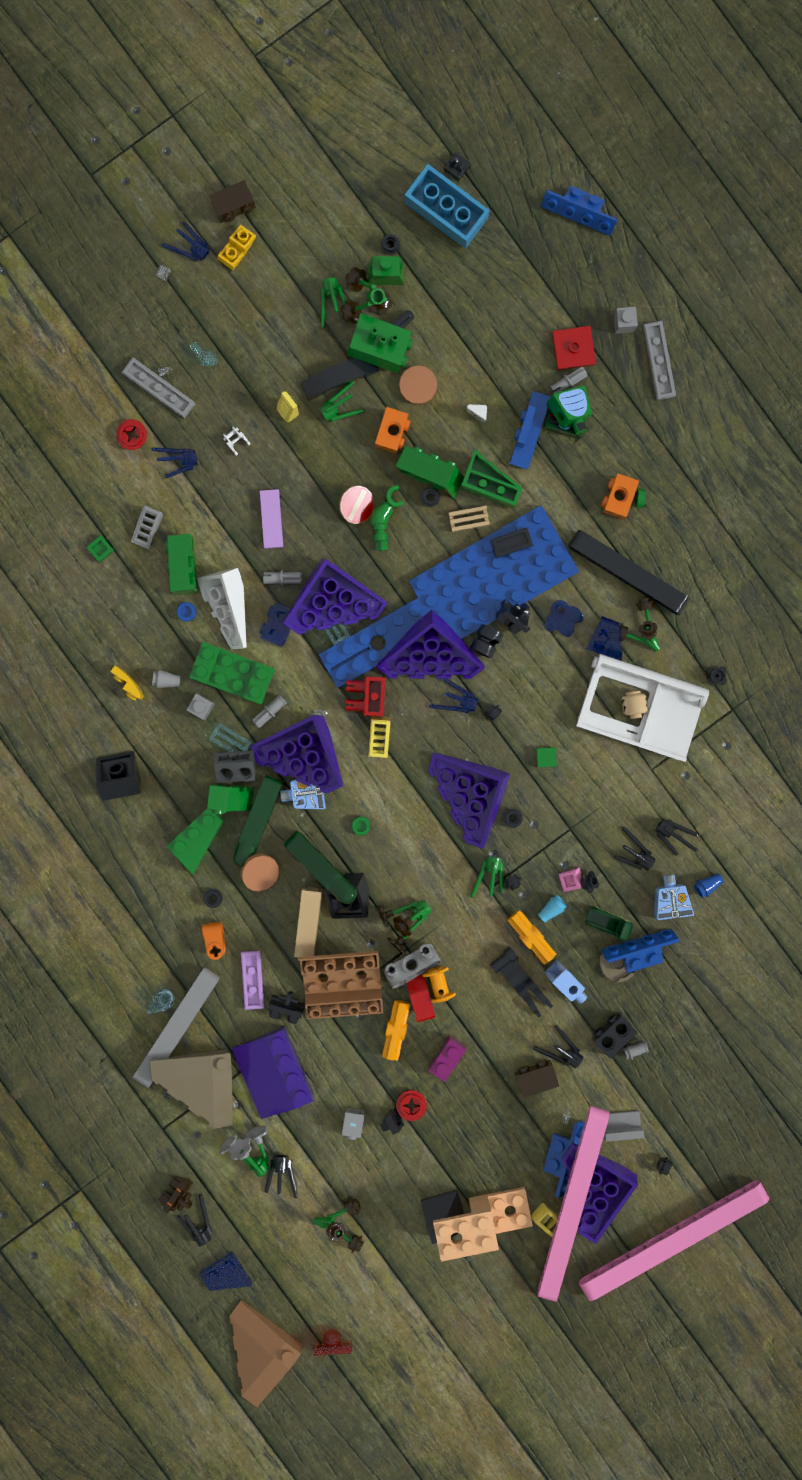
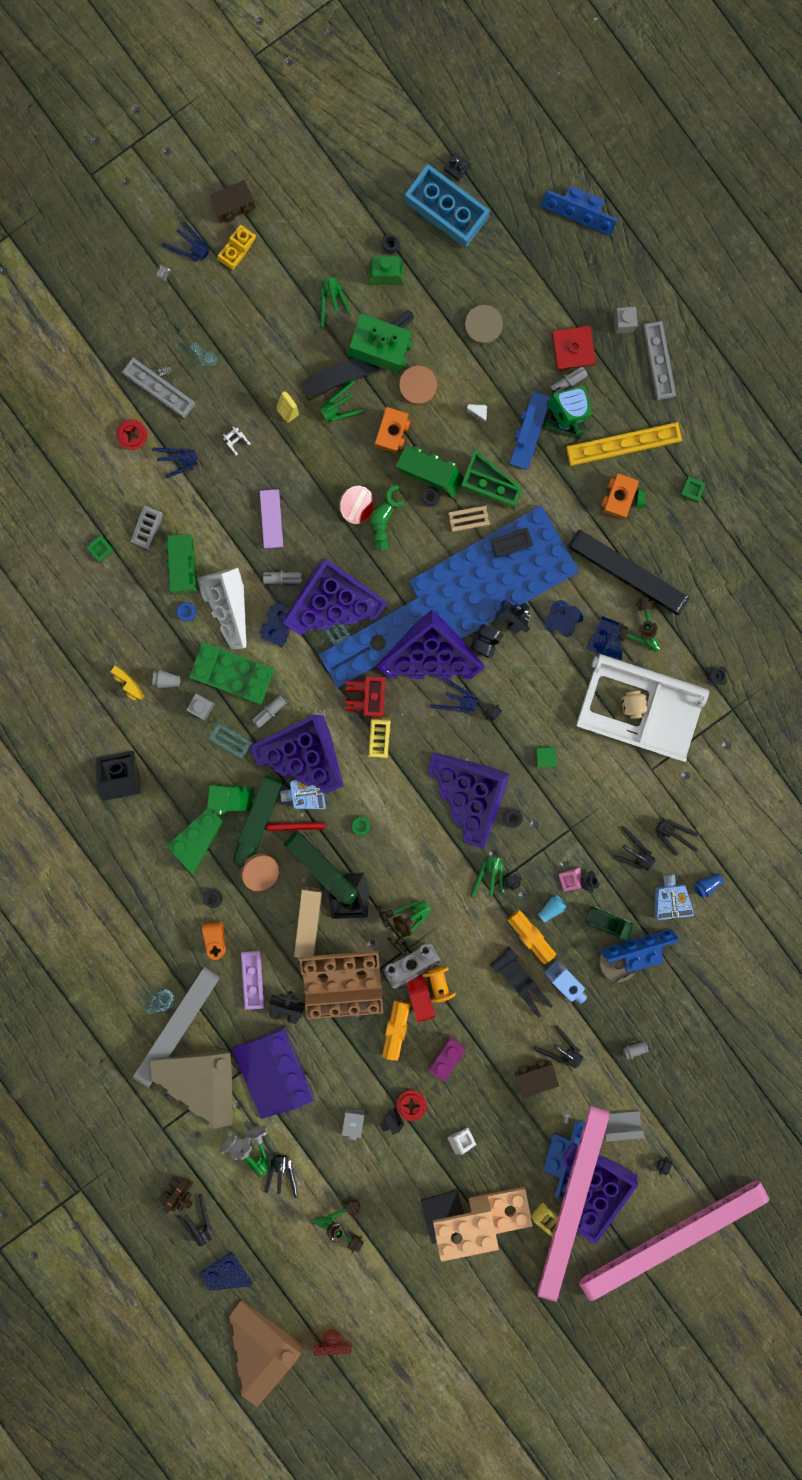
dark grey brick [214,751,256,783] -> none
dark brown plant [341,267,392,324] -> none
black brick [592,1013,638,1059] -> none
none -> red bar [267,822,325,831]
none -> white slope [448,1128,476,1155]
none -> dark tan tile [465,305,503,344]
none -> yellow tile [566,422,682,466]
none -> green tile [680,477,706,503]

